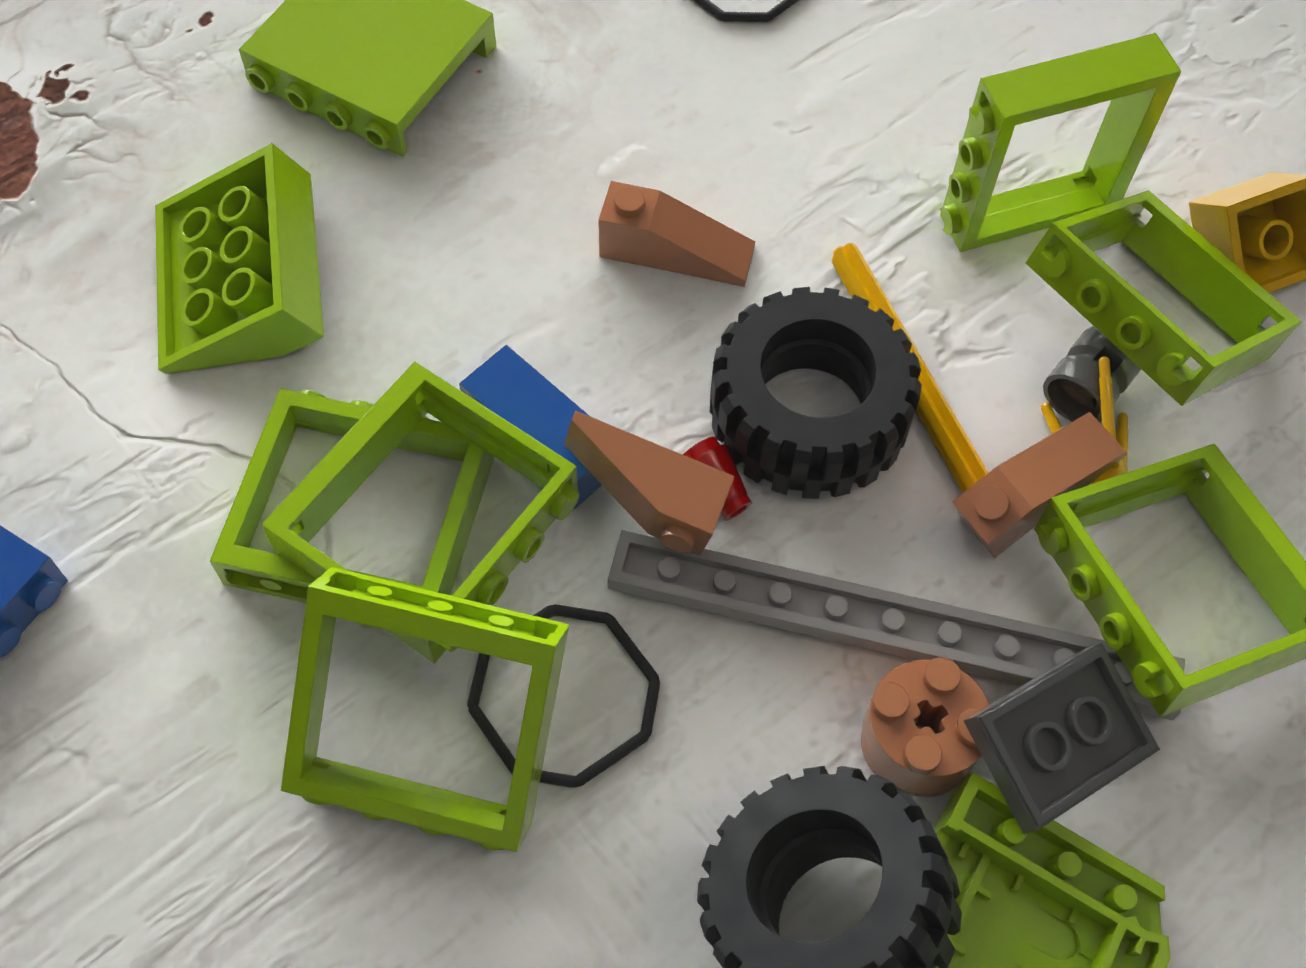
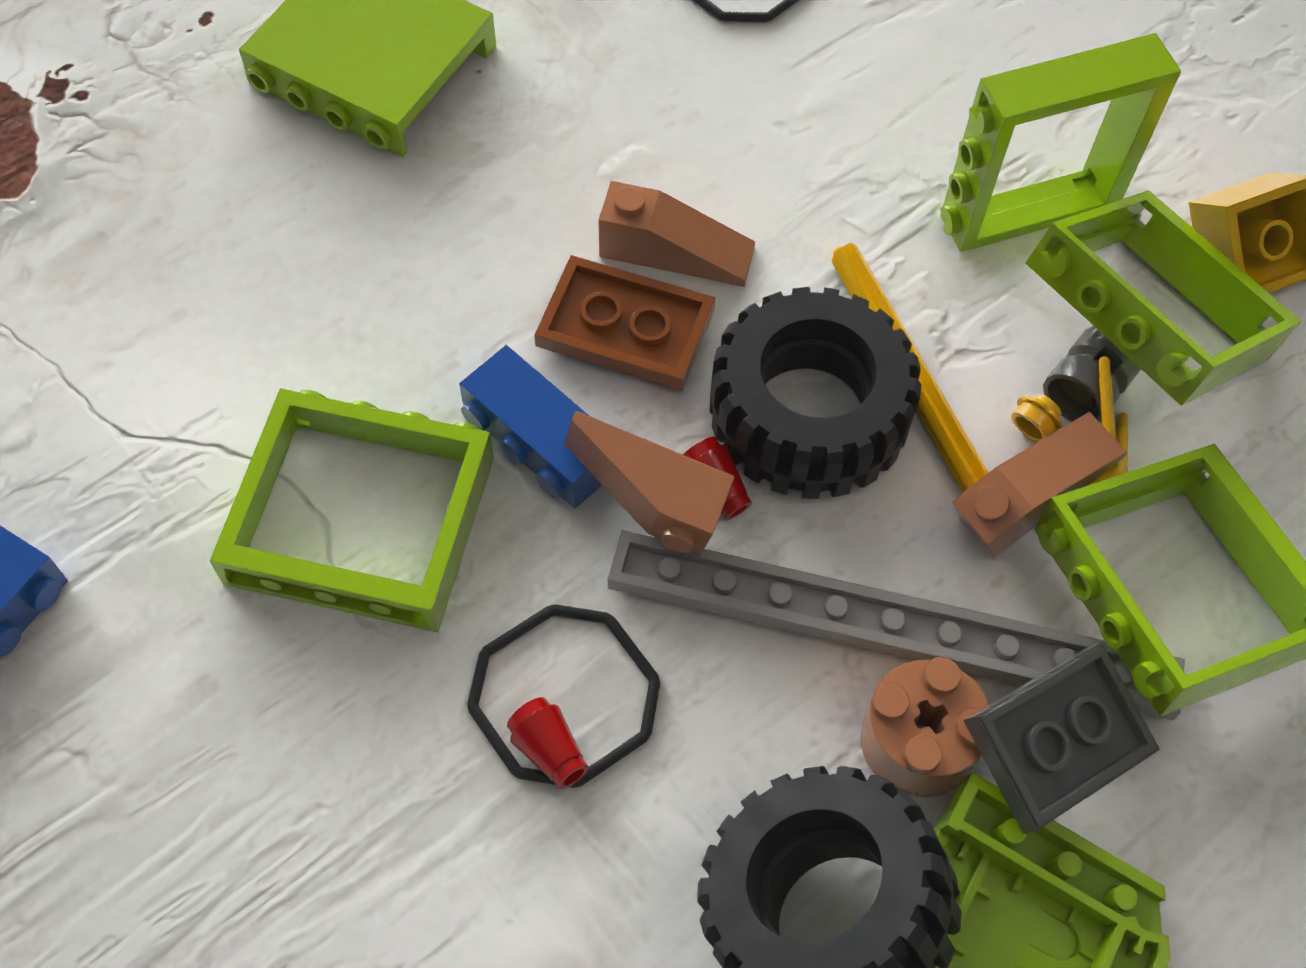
lime slope [155,143,324,374] -> none
lime window [262,361,579,664] -> none
lime window [281,567,569,852] -> none
none -> red cone [507,697,589,789]
none -> dark orange plate [534,255,716,391]
none -> yellow plate [1011,394,1062,442]

